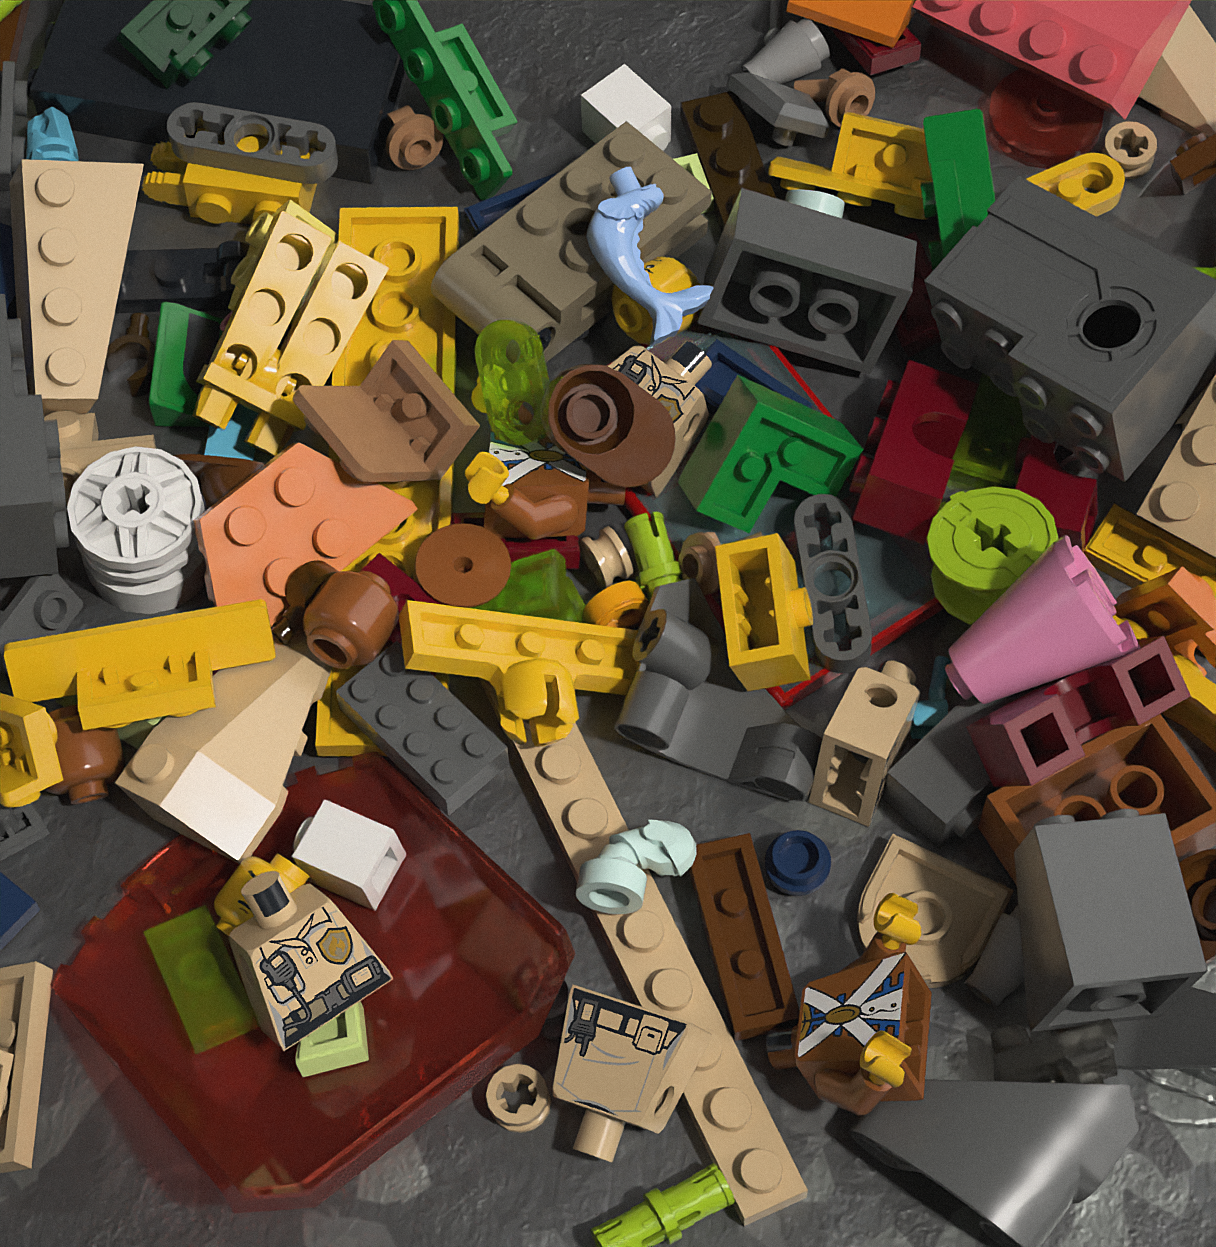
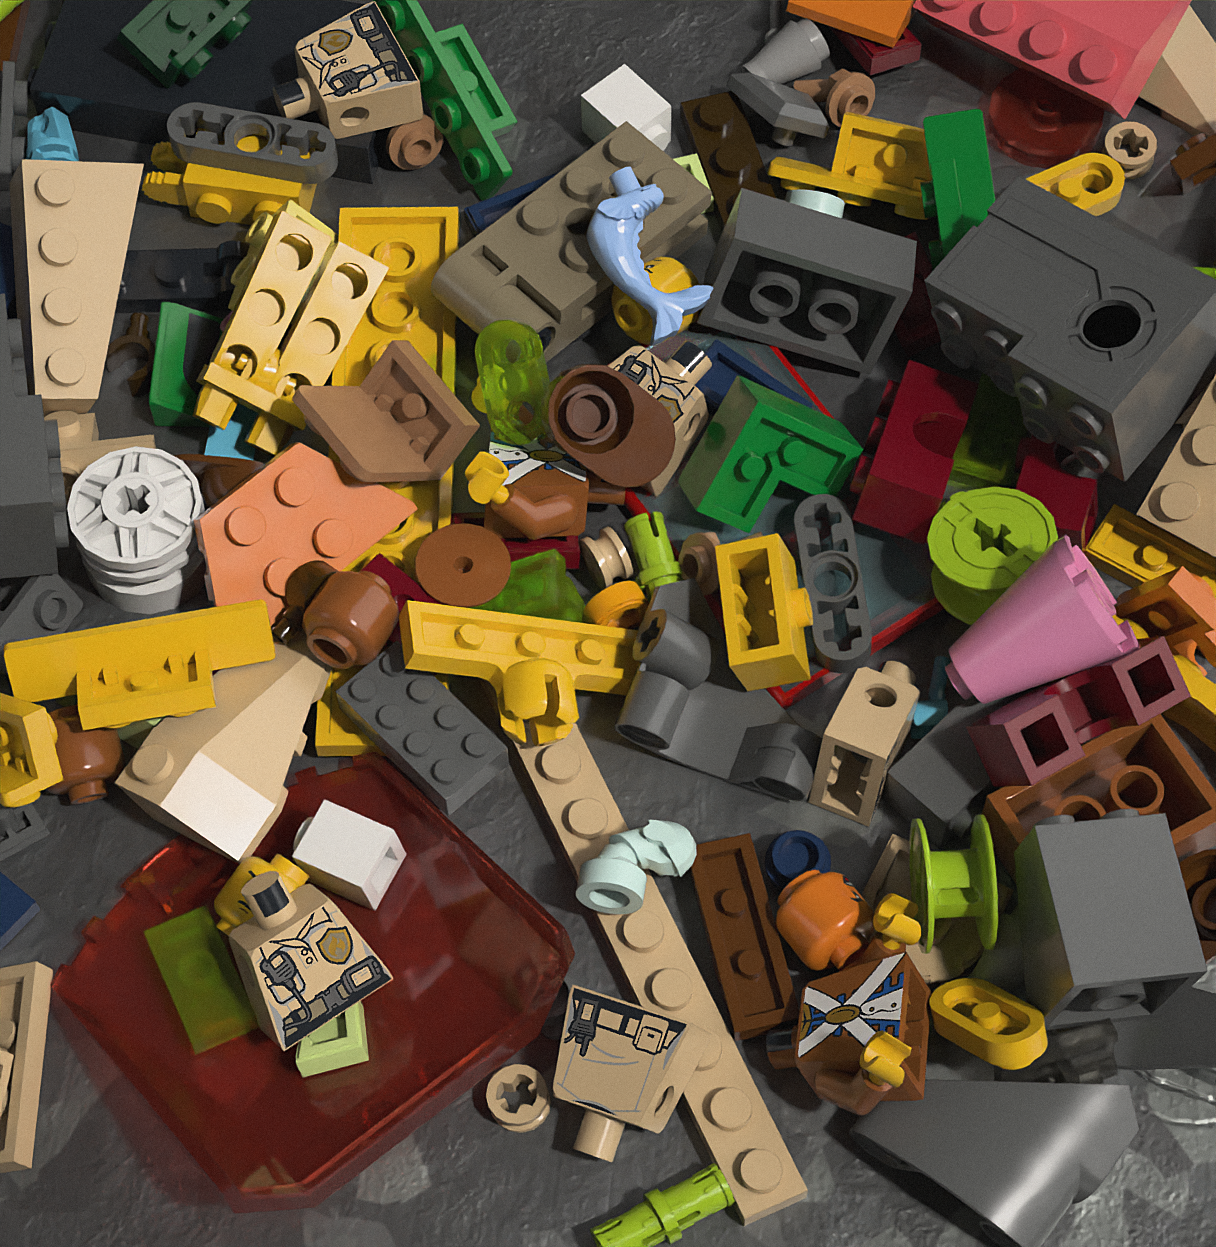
none -> tan torso [273,1,423,139]
none -> orange head [775,870,875,971]
none -> lime piece [909,815,998,954]
none -> yellow plate [929,978,1048,1070]

